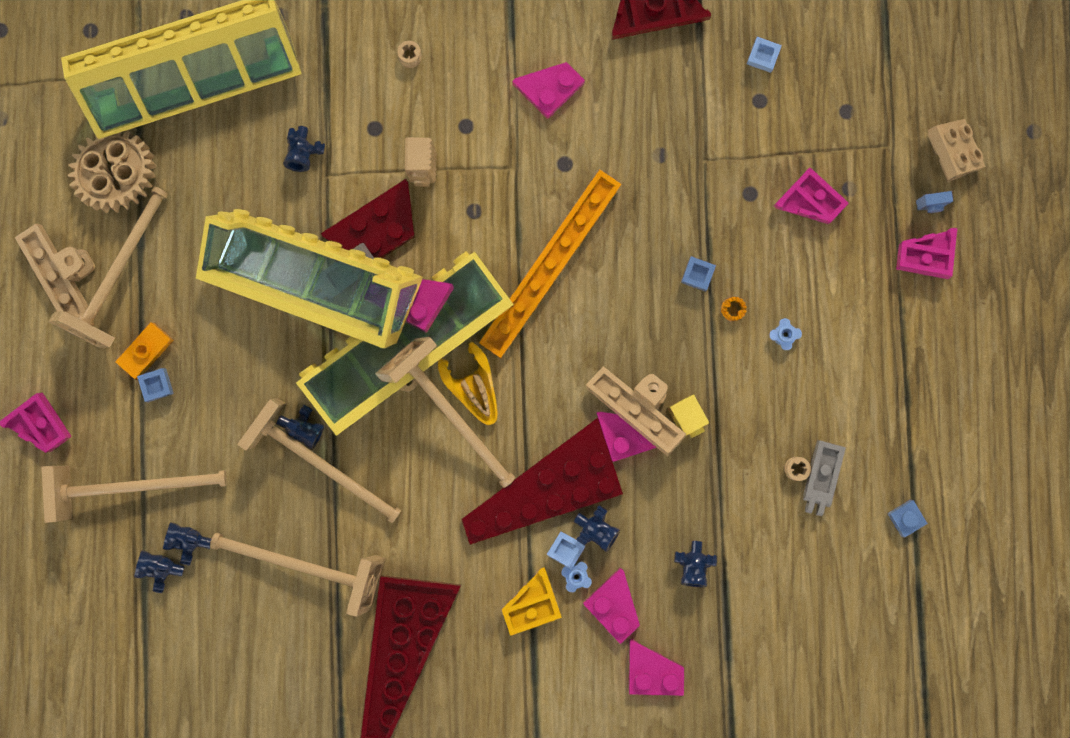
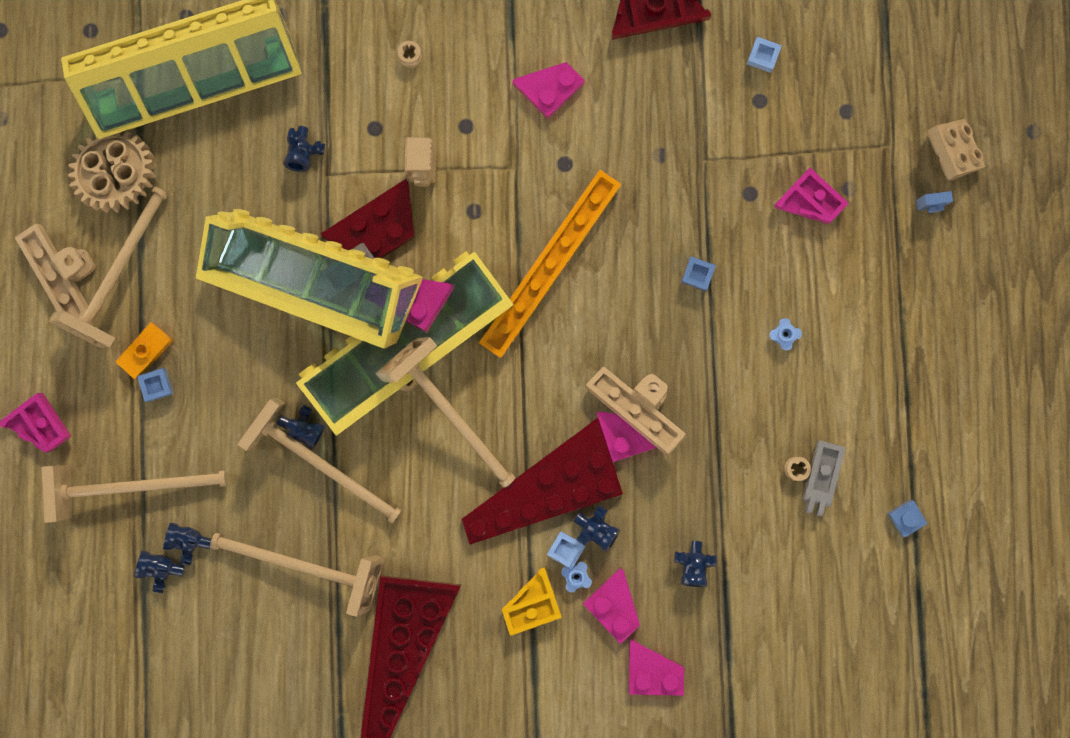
yellow animal [438,342,498,425] -> none
light yellow brick [667,395,709,438] -> none
light orange bush [721,297,747,321] -> none
dark pink wing [896,228,957,279] -> none

